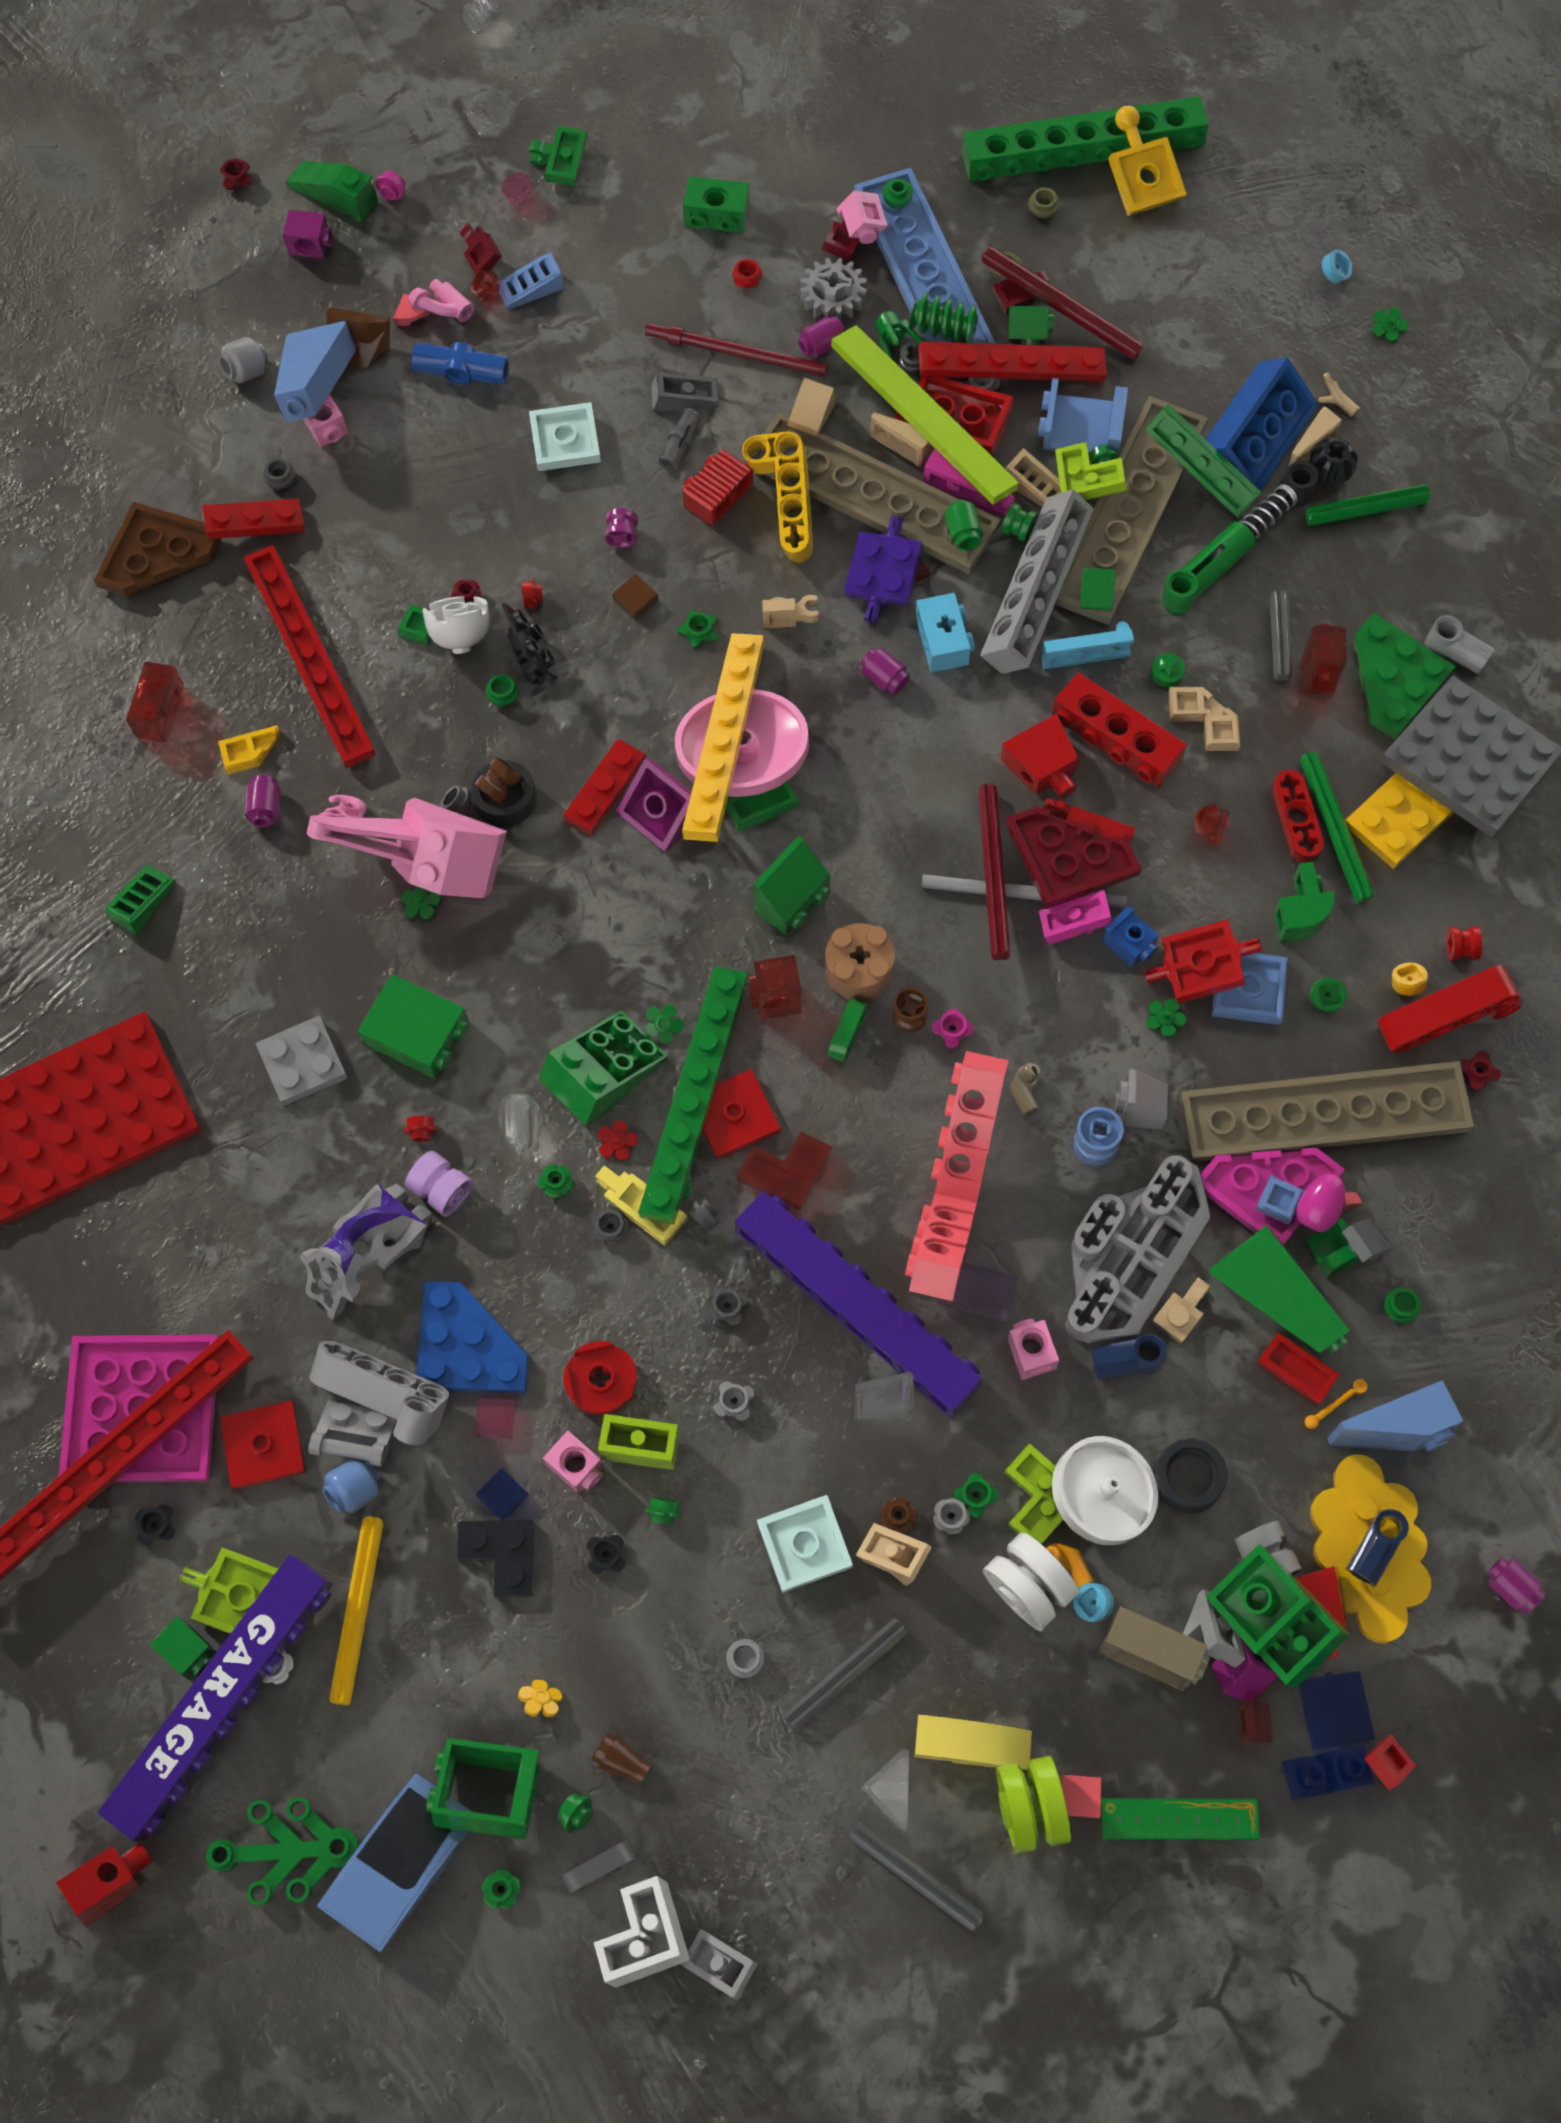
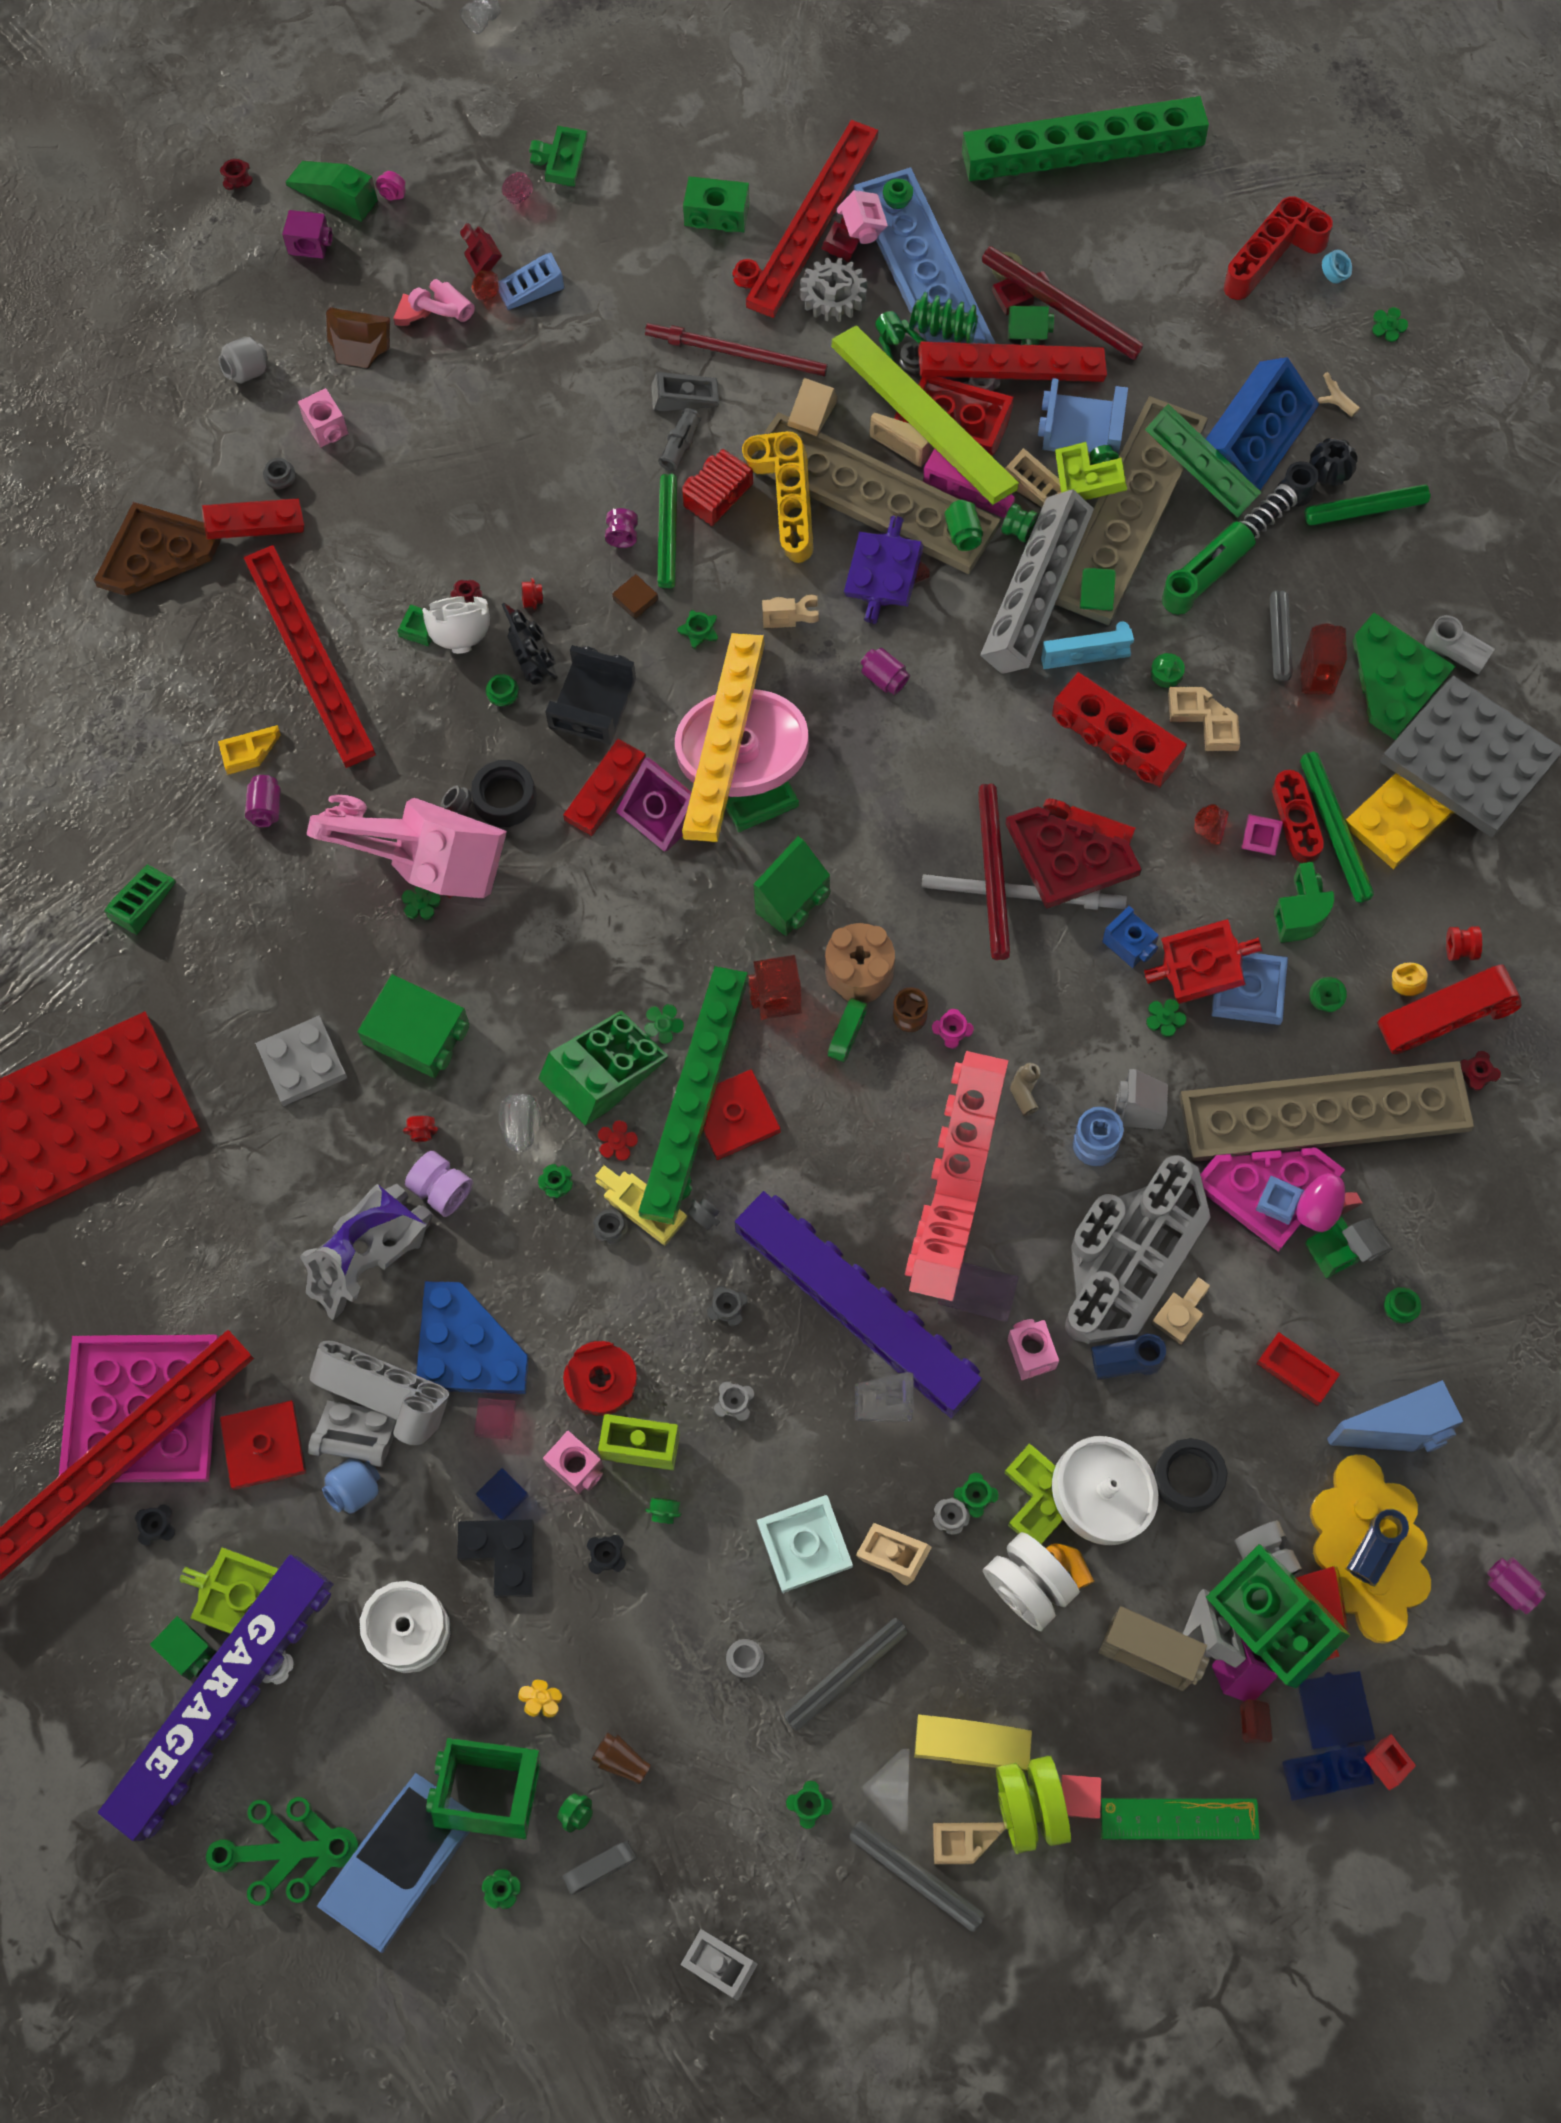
red torso [56,1842,153,1927] -> none
clear red brick [126,662,184,742] -> none
medium blue slope [274,321,356,422] -> none
yellow axle [329,1516,384,1706] -> none
blue piece [411,342,510,385] -> none
reddish brown wheel [475,756,522,804] -> none
light aqua plate [529,402,601,471] -> none
white brick [594,1876,690,1988] -> none
clear red plate [737,1132,832,1211] -> none
magenta brick [798,316,845,359] -> none
reddish brown plate [880,1497,917,1534] -> none
medium azure brick [915,593,975,673] -> none
red torso [1000,714,1078,799] -> none
olive plate [1028,187,1059,218] -> none
dark pink plate [1039,890,1112,945] -> none
medium azure tile [1073,1583,1114,1622] -> none
yellow plate [1108,105,1187,216] -> none
green slope [1208,1225,1350,1354] -> none
tan slope [1289,407,1342,466] -> none
light orange hinge [1304,1379,1368,1429] -> none
none -> white wheel [360,1581,451,1673]
none -> black panel [545,645,636,745]
none -> green axle [657,474,677,589]
none -> red plate [746,120,878,318]
none -> green plate [786,1781,832,1829]
none -> tan tile [933,1822,1006,1865]
none -> red beam [1224,196,1333,300]
none -> dark pink slope [1242,814,1283,855]

